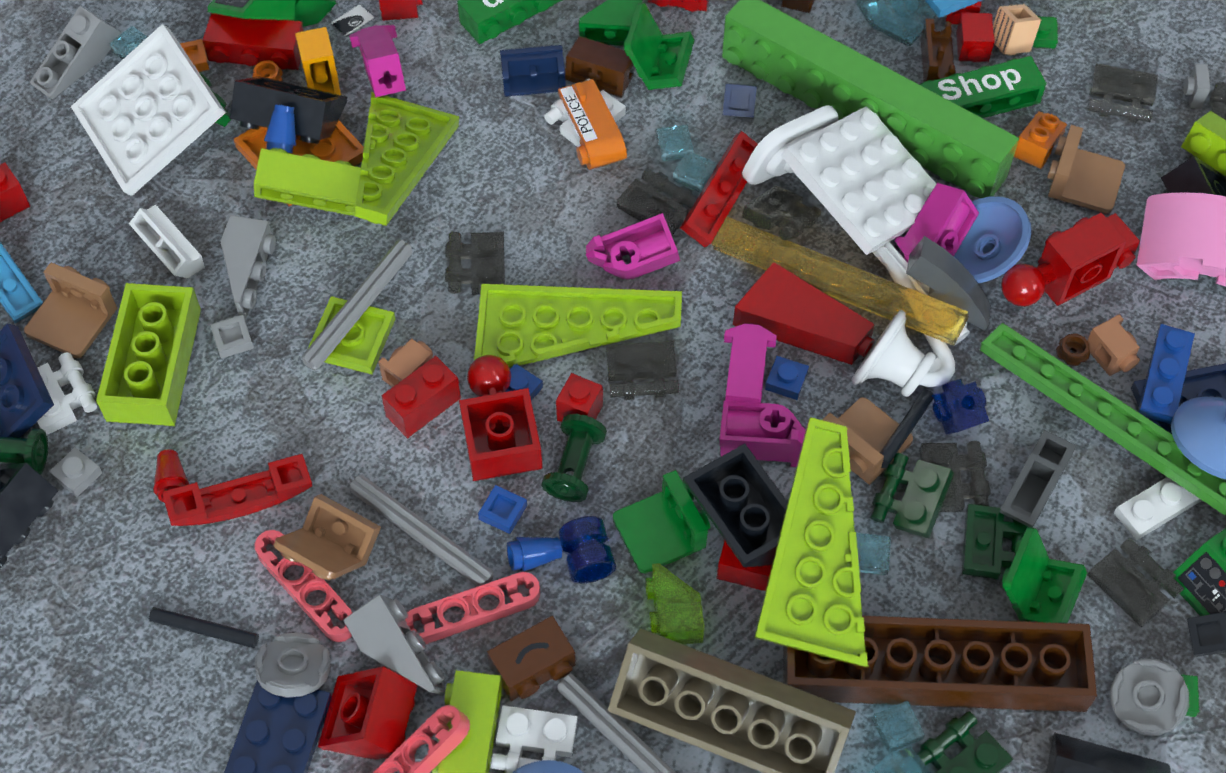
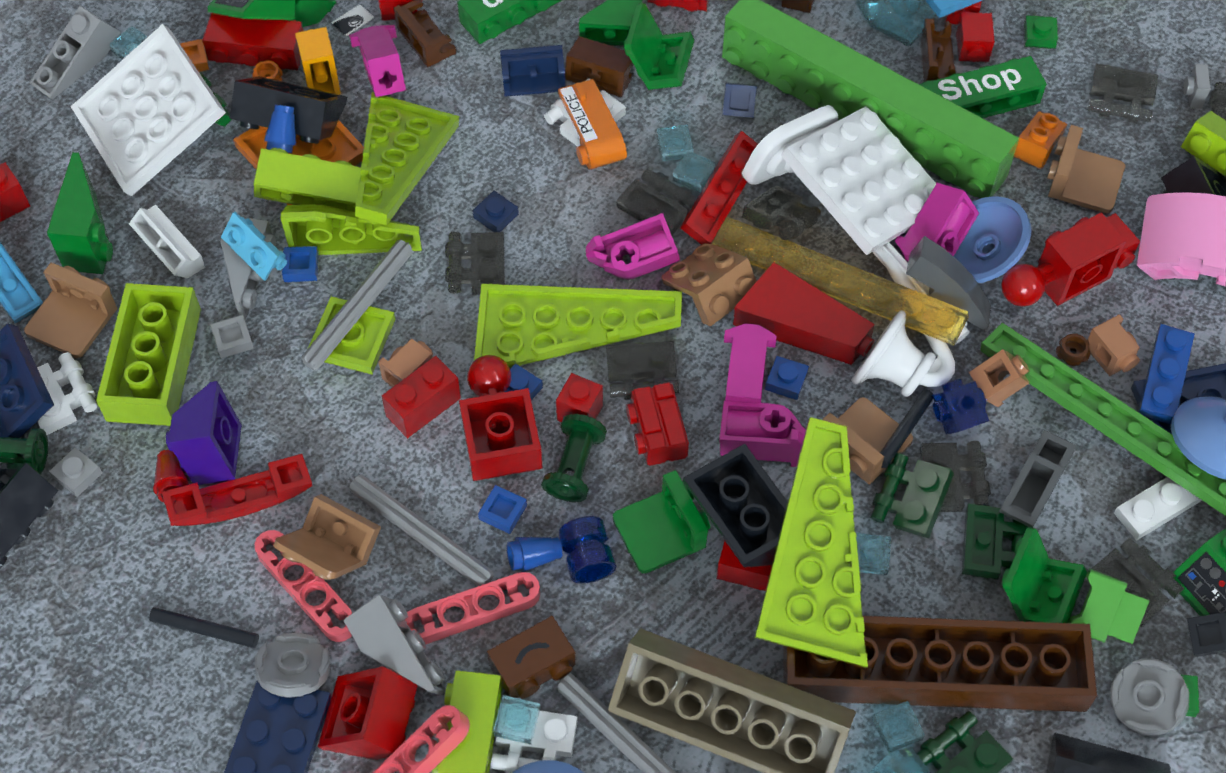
clear neon green slope [645,563,705,644] -> none
light nougat brick [993,4,1041,55] -> none
none -> green slope [47,152,113,274]
none -> dark purple slope [166,381,242,485]
none -> medium azure hinge [221,212,287,281]
none -> lime wedge [281,203,422,255]
none -> blue plate [282,246,318,282]
none -> reddish brown hinge [394,0,456,68]
none -> dark blue plate [472,190,519,235]
none -> clear light blue plate [493,695,541,745]
none -> red brick [626,382,689,466]
none -> medium nougat bracket [661,244,757,326]
none -> nougat brick [969,349,1030,407]
none -> bright green piece [1068,568,1149,644]

